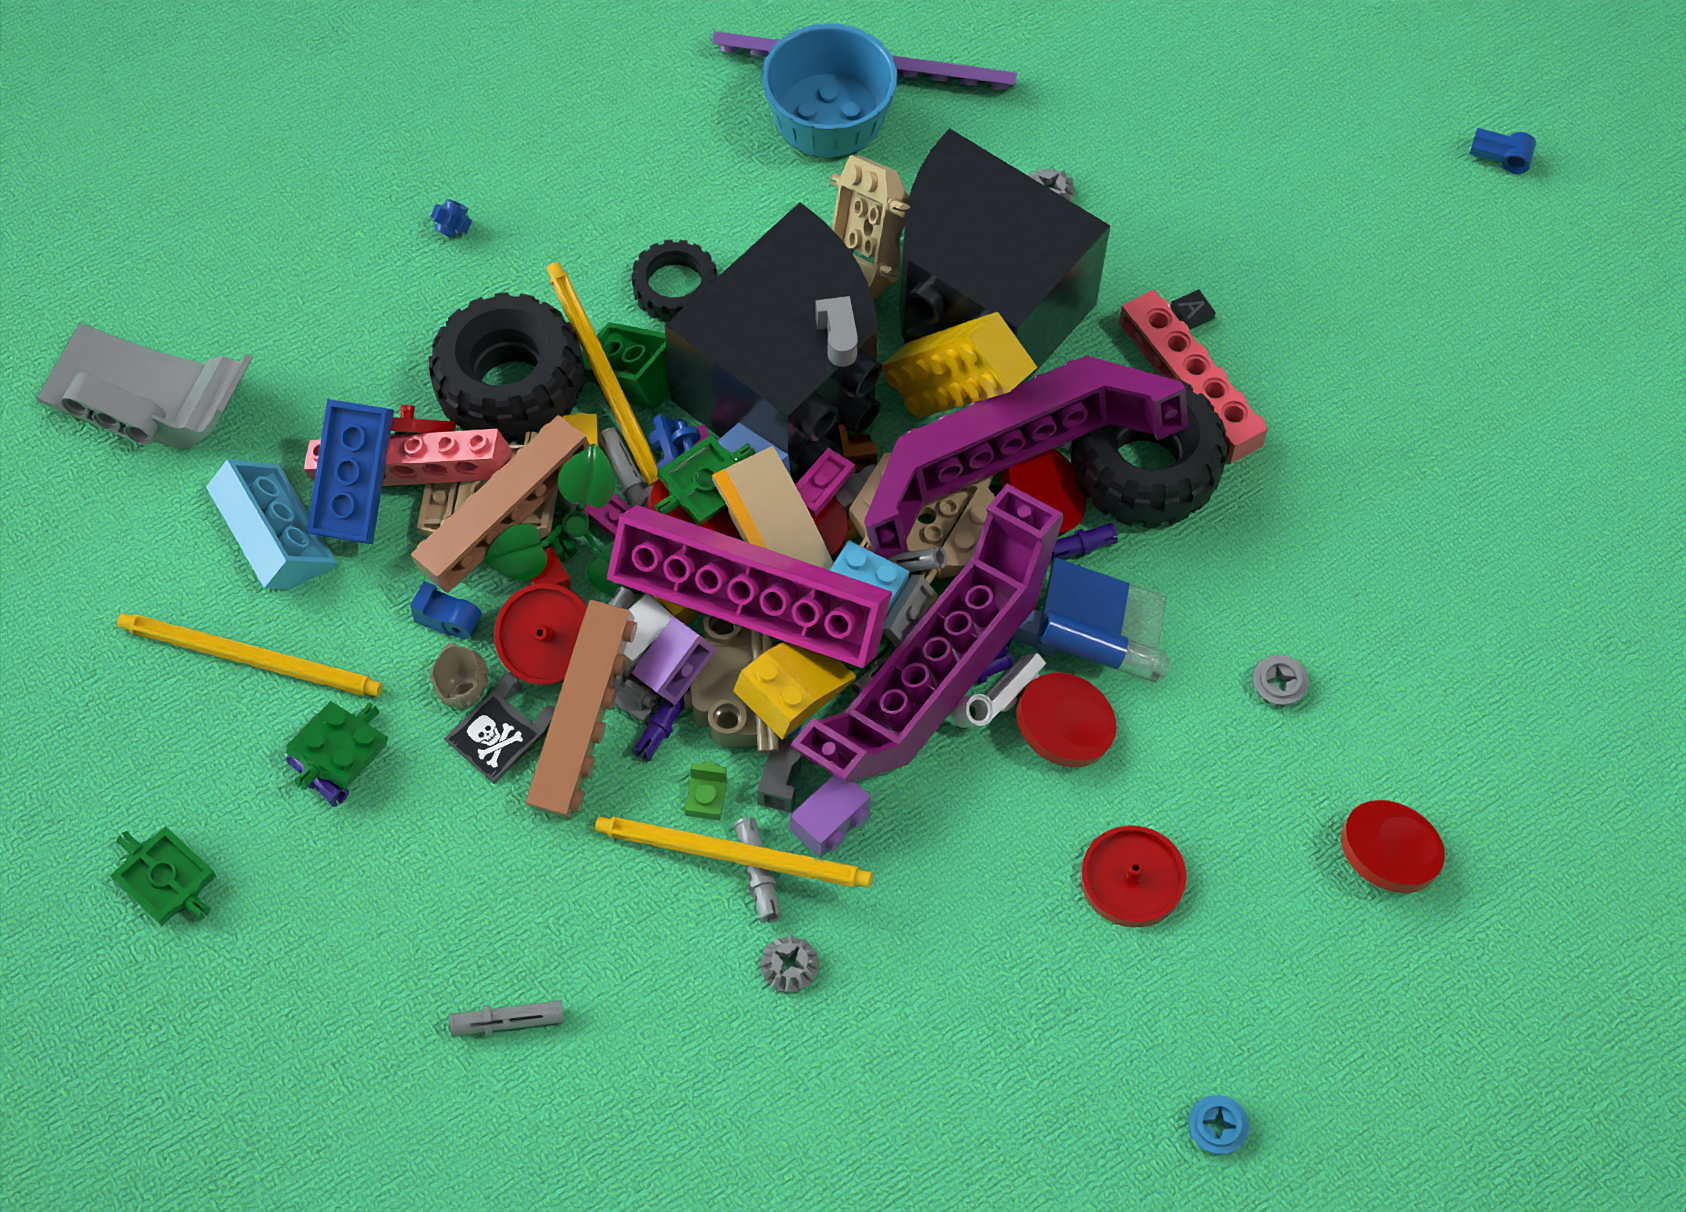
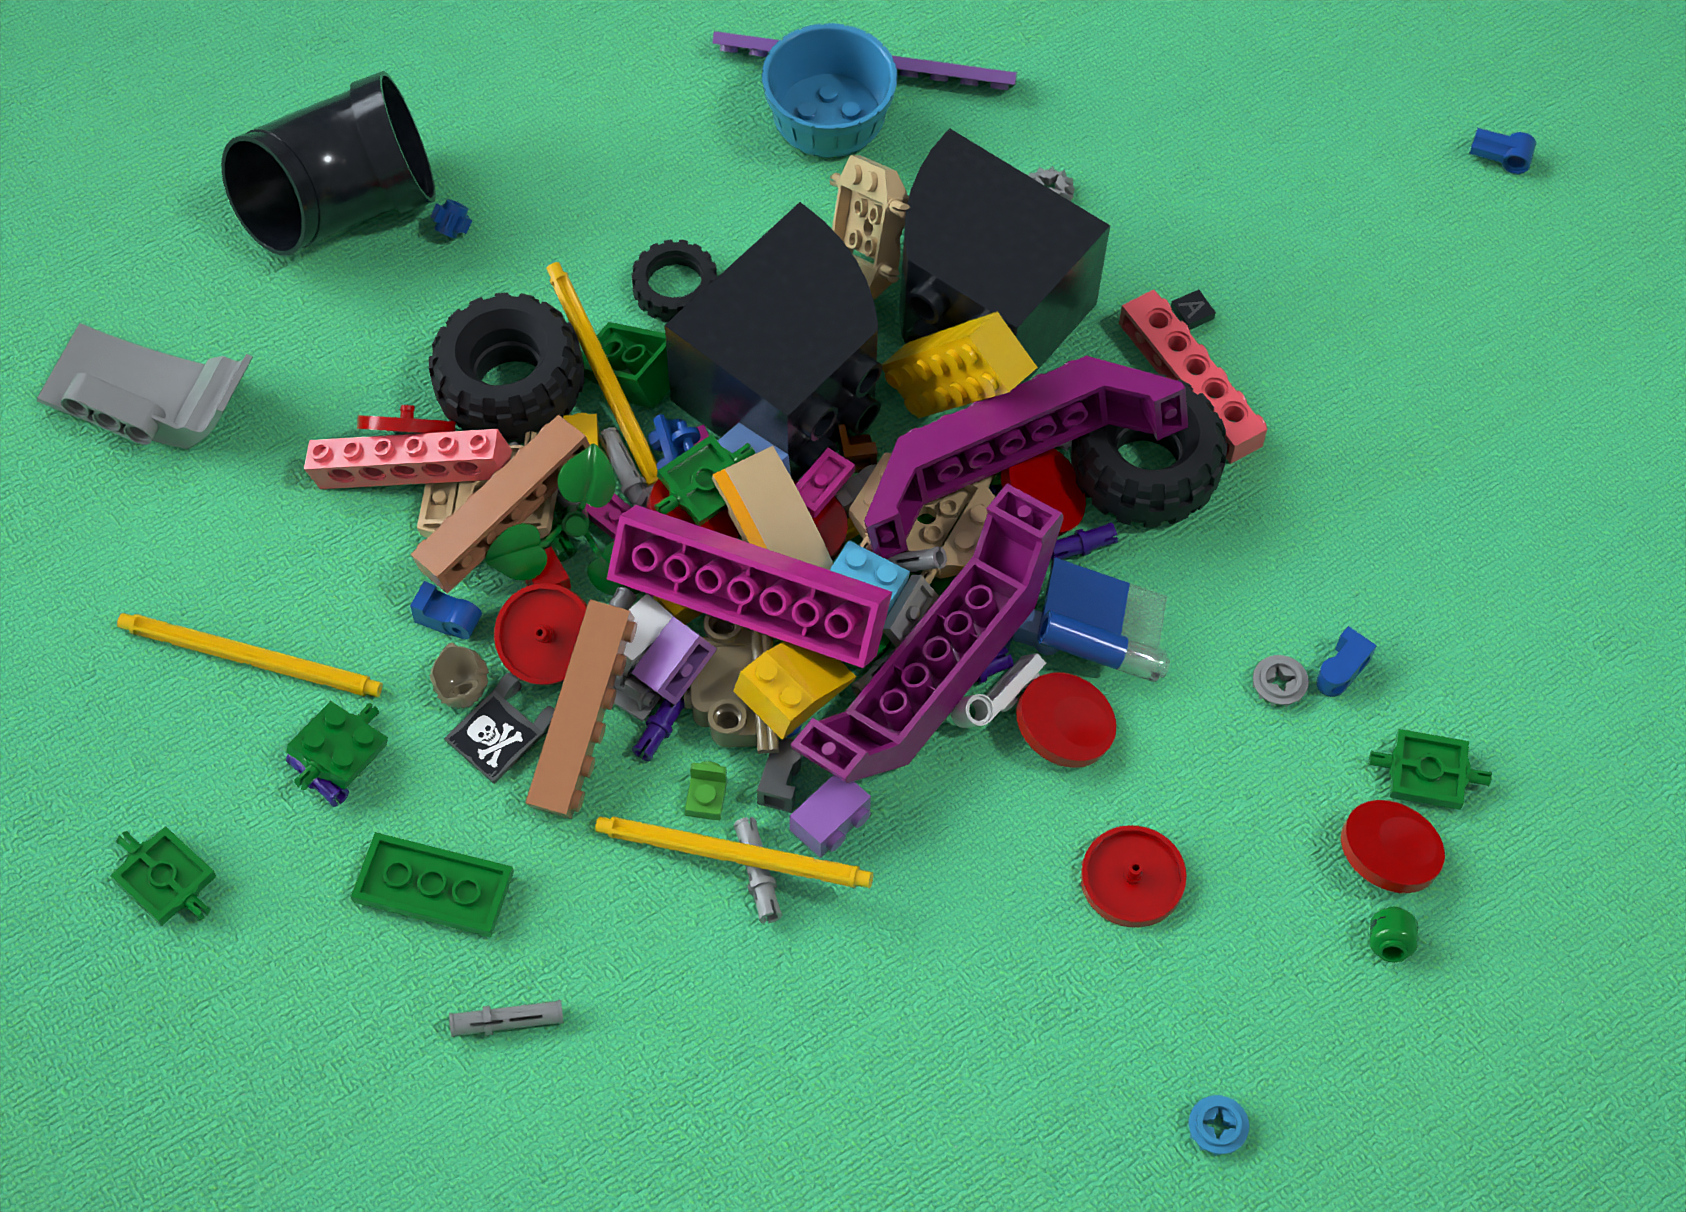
medium azure slope [206,460,338,589] -> none
blue tile [306,399,394,544] -> none
light grey gear [760,934,819,993] -> none
light grey leg [816,296,858,367] -> none
none -> black cylinder [221,71,436,256]
none -> green plate [351,832,514,938]
none -> blue leg [1316,626,1377,697]
none -> green plate [1368,729,1492,810]
none -> green head [1370,907,1418,963]

